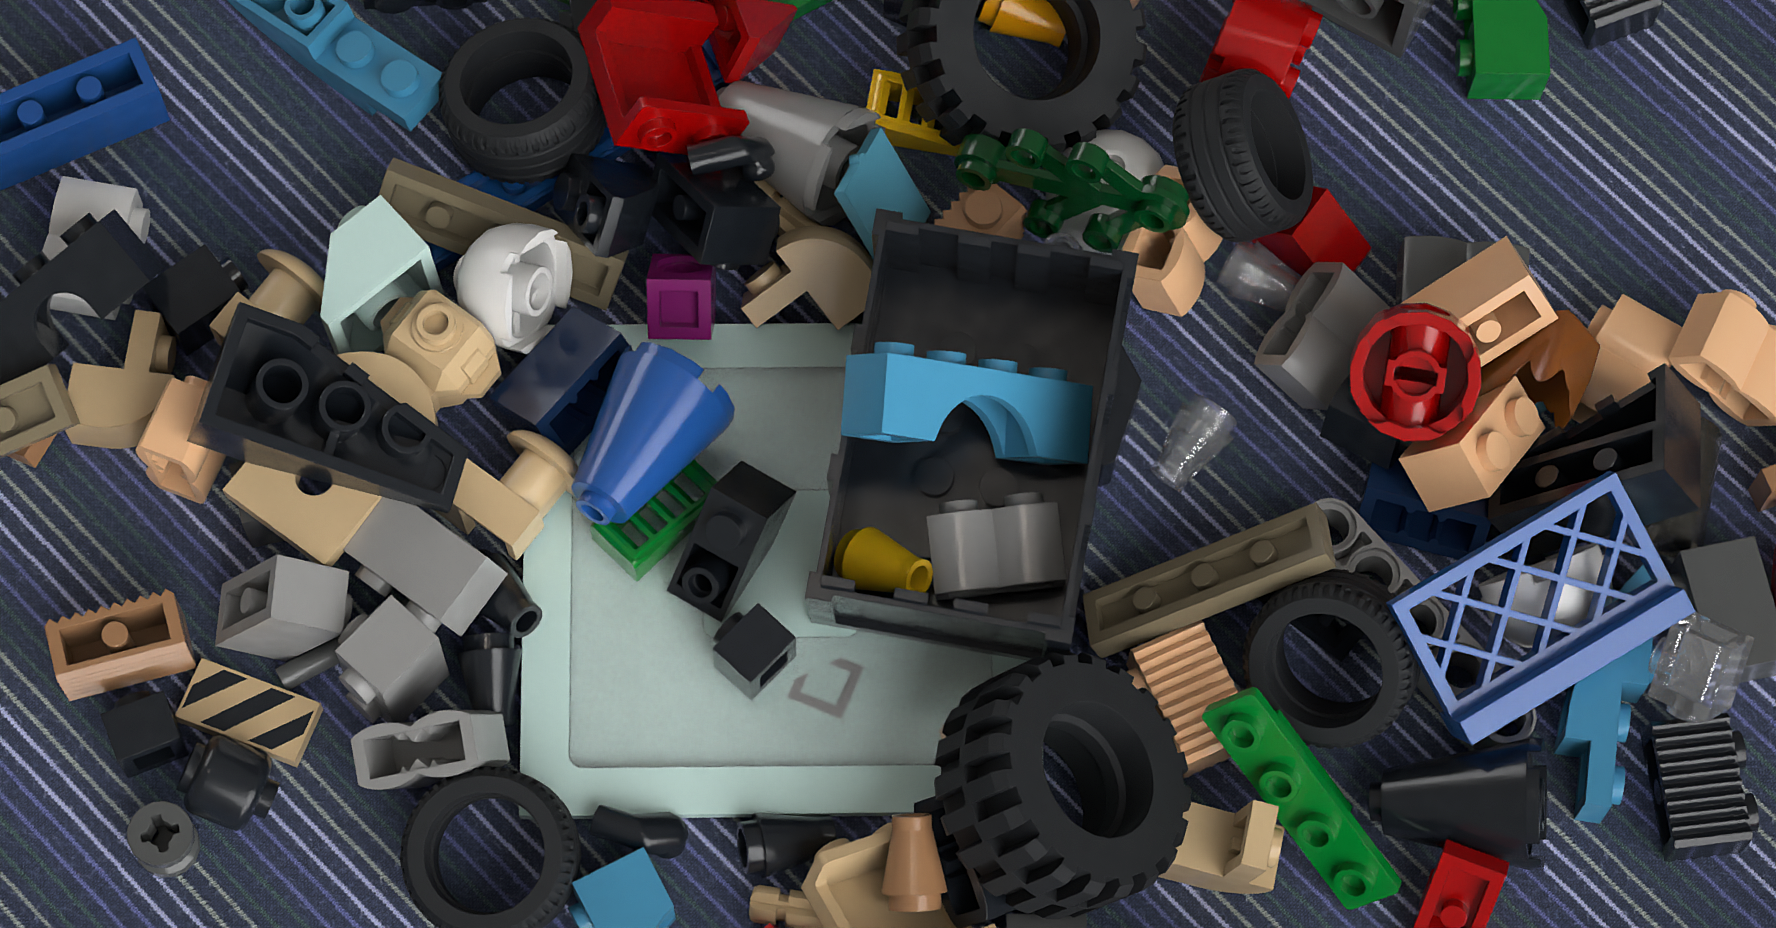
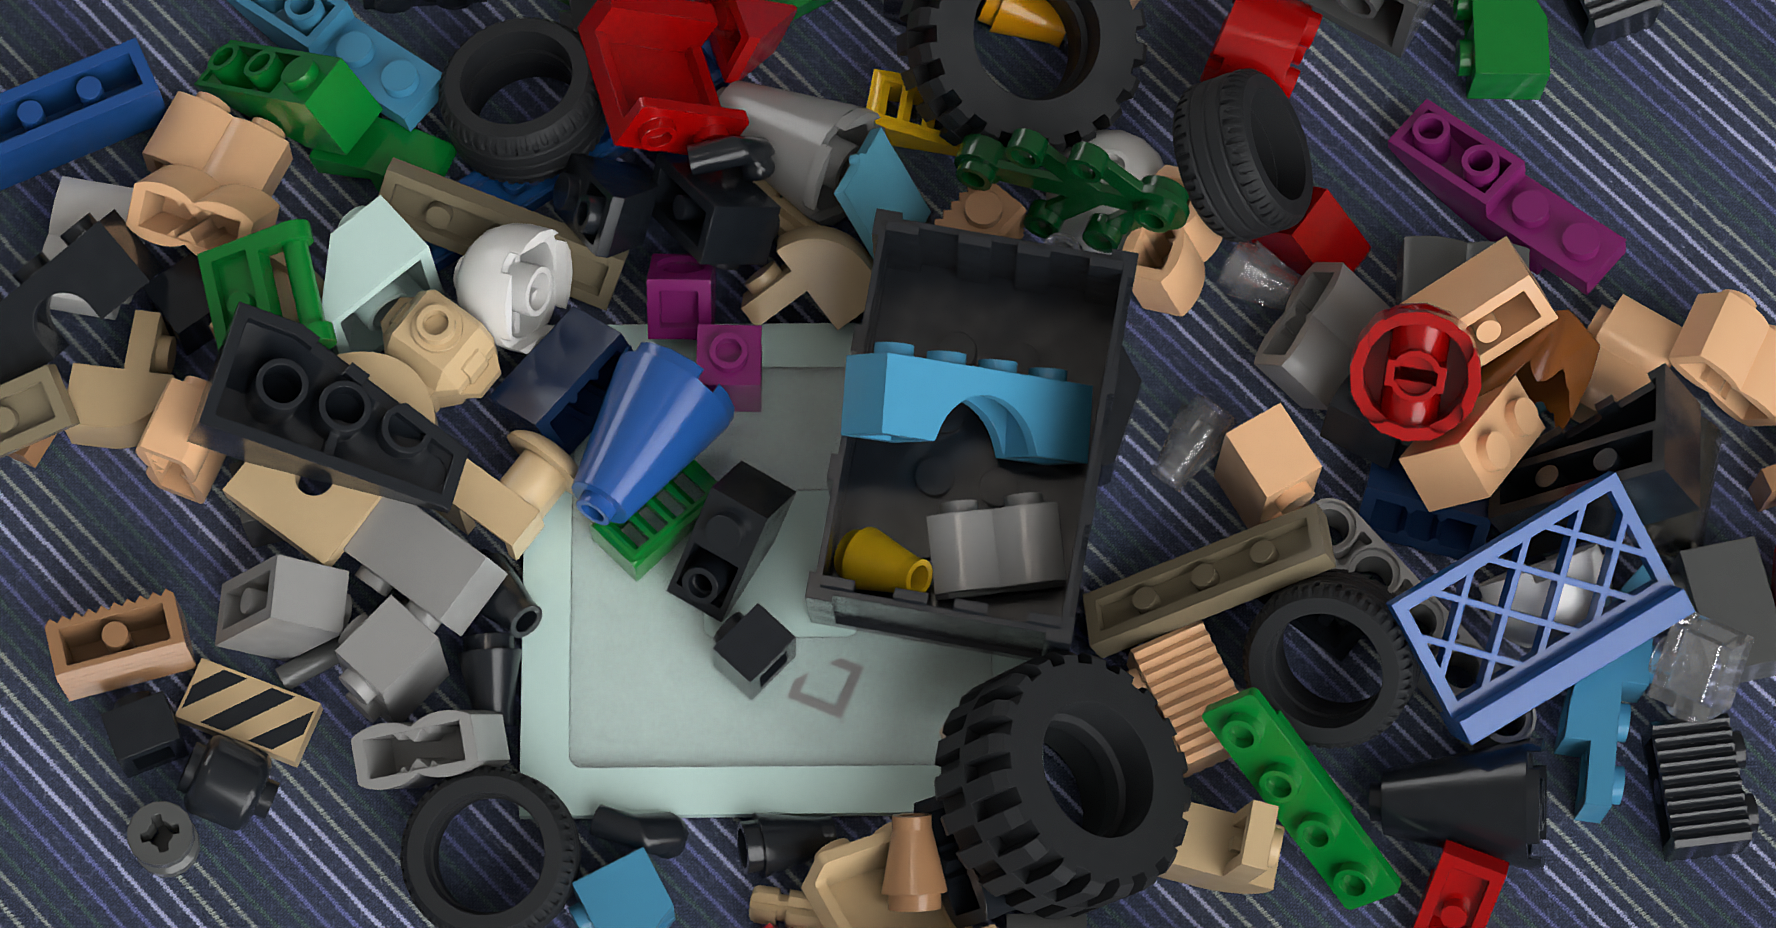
none -> light nougat brick [126,165,280,256]
none -> light nougat brick [142,91,293,197]
none -> green slope [194,39,383,155]
none -> green plate [197,219,337,352]
none -> green slope [309,117,457,192]
none -> magenta brick [696,324,763,412]
none -> light nougat brick [1214,403,1322,529]
none -> magenta slope [1388,99,1626,295]

